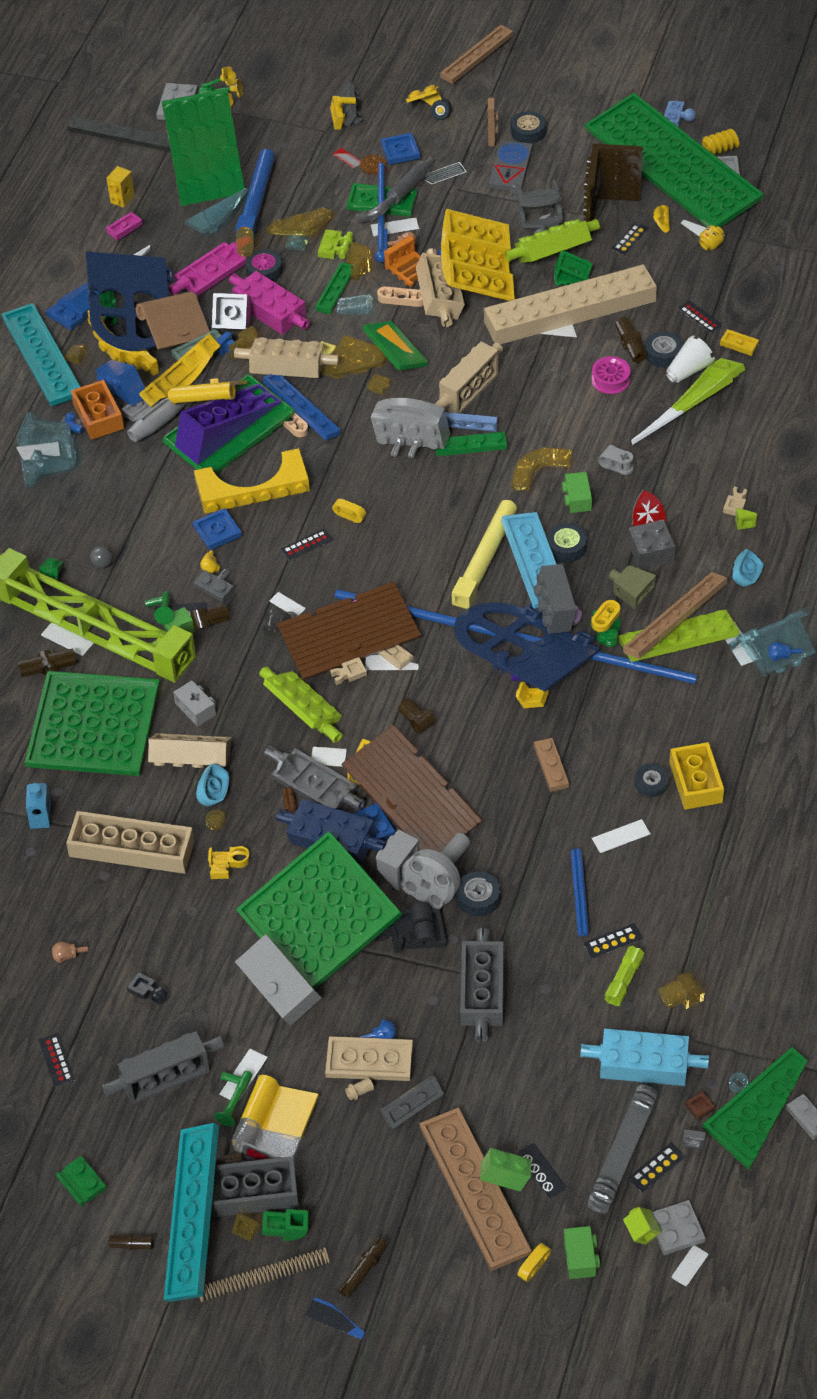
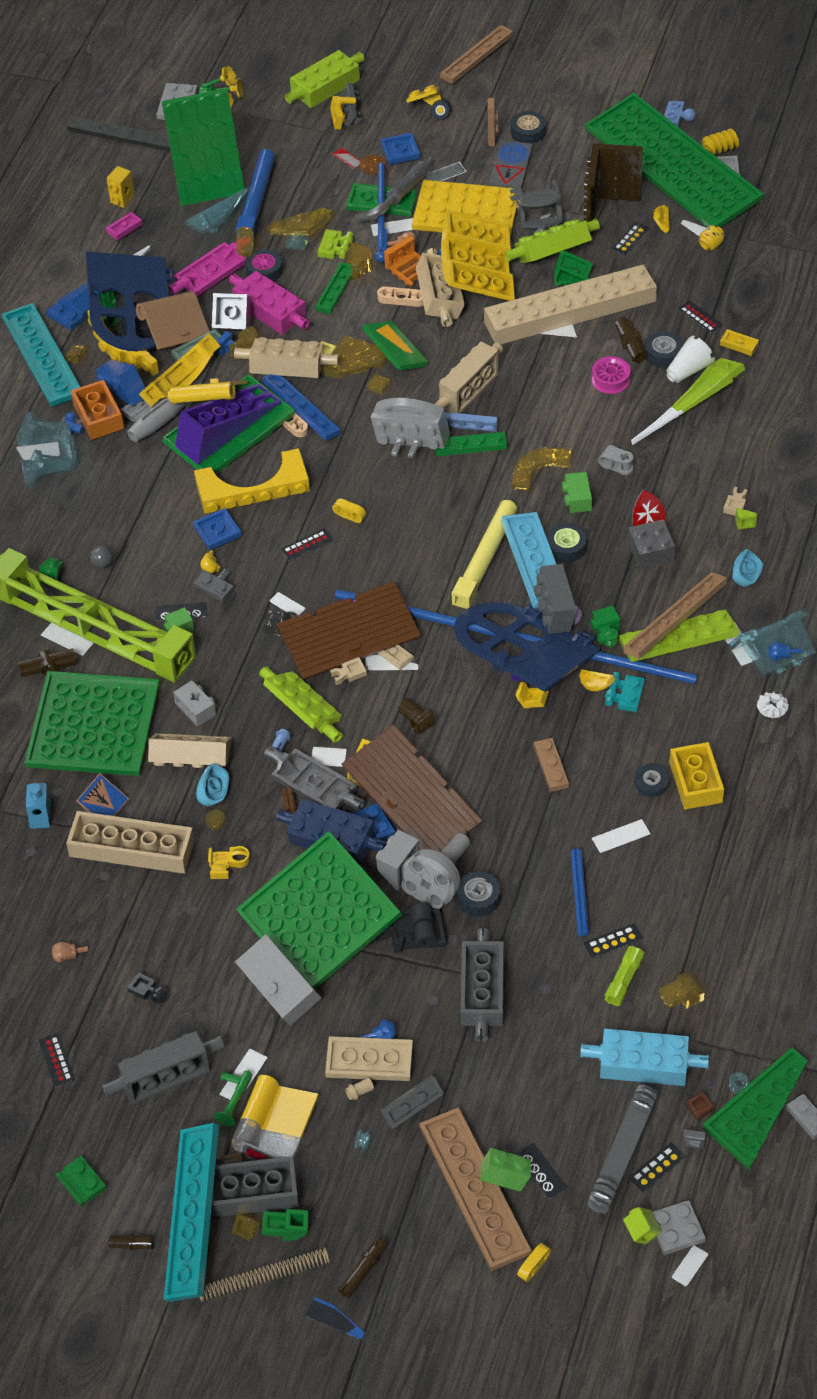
green piece [145,591,174,624] -> none
dark brown piece [190,605,229,630] -> none
clear light blue slope [337,294,374,315] -> none
bright green brick [564,1226,600,1279] -> none
yellow plate [591,600,620,632] -> none
olive torso [608,566,656,609] -> none
none -> piece [76,773,129,816]
none -> medium blue pin [272,729,291,752]
none -> lime brick [285,50,365,108]
none -> clear light blue bush [355,1130,370,1151]
none -> yellow plate [412,180,517,239]
none -> yellow plate [579,669,616,691]
none -> teal plate [605,672,645,712]
none -> white gear [757,691,789,718]

